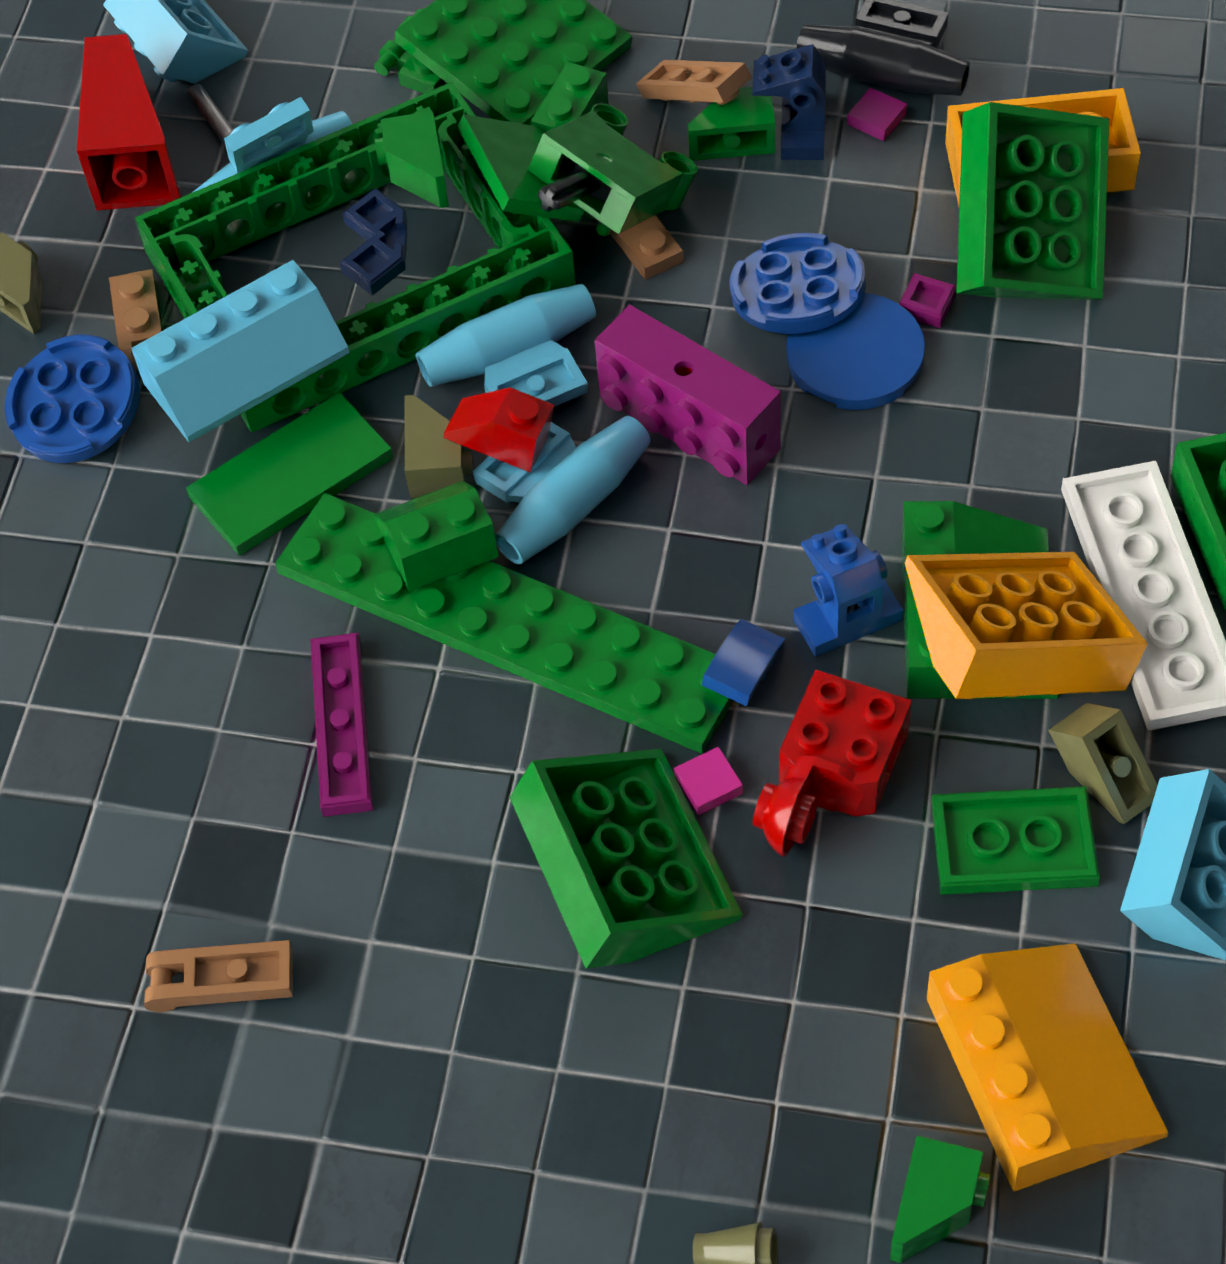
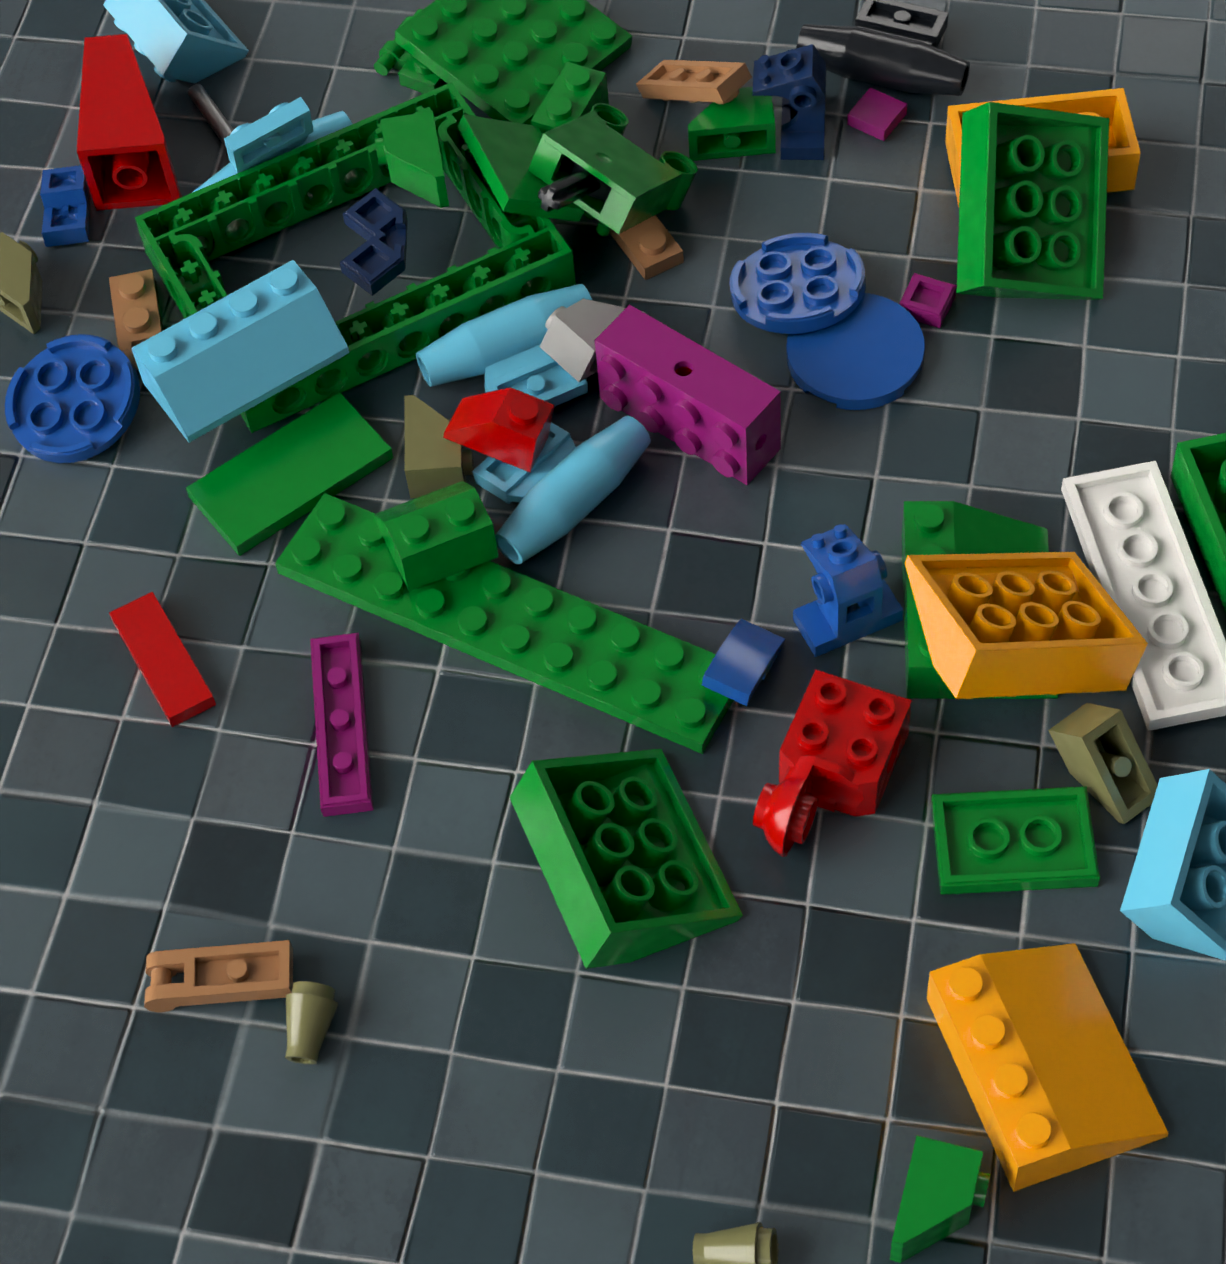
dark pink tile [674,746,743,816] -> none
none -> blue slope [40,165,90,247]
none -> red tile [109,591,216,727]
none -> olive cone [285,981,338,1064]
none -> light grey slope [539,298,646,382]

